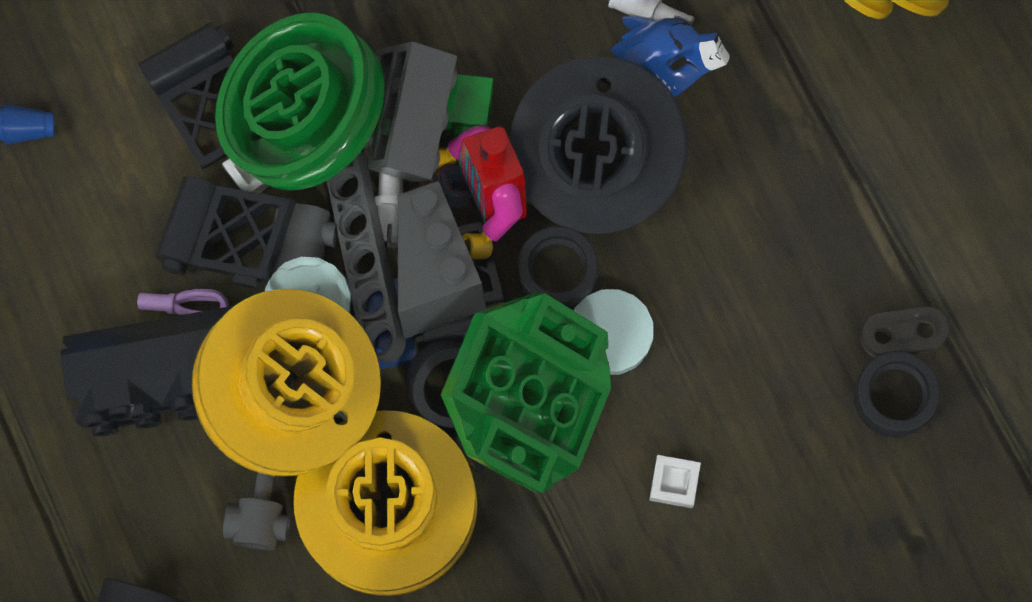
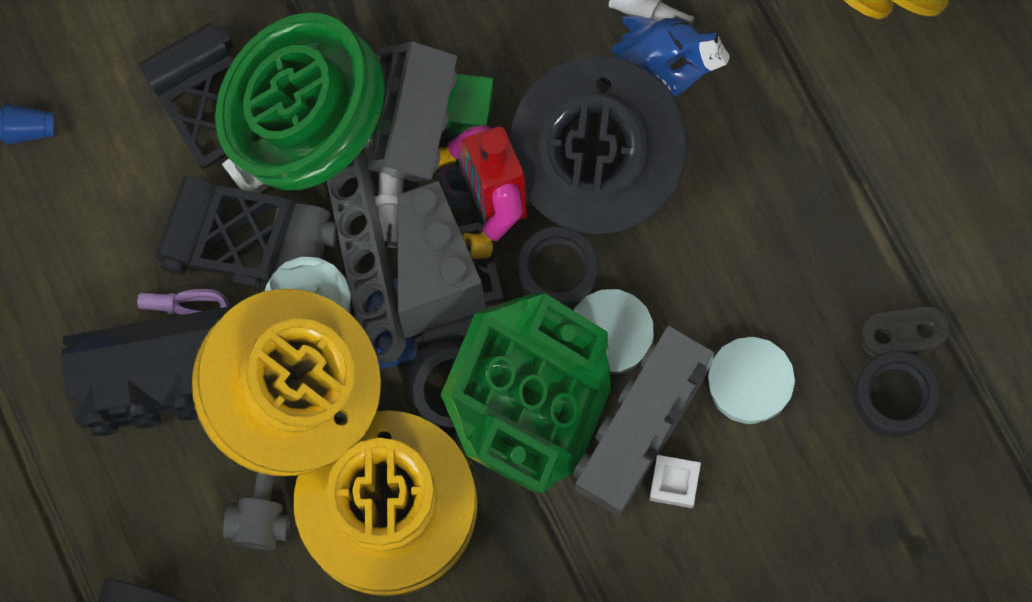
none -> dark grey wedge [572,326,714,518]
none -> light aqua tile [707,337,795,424]

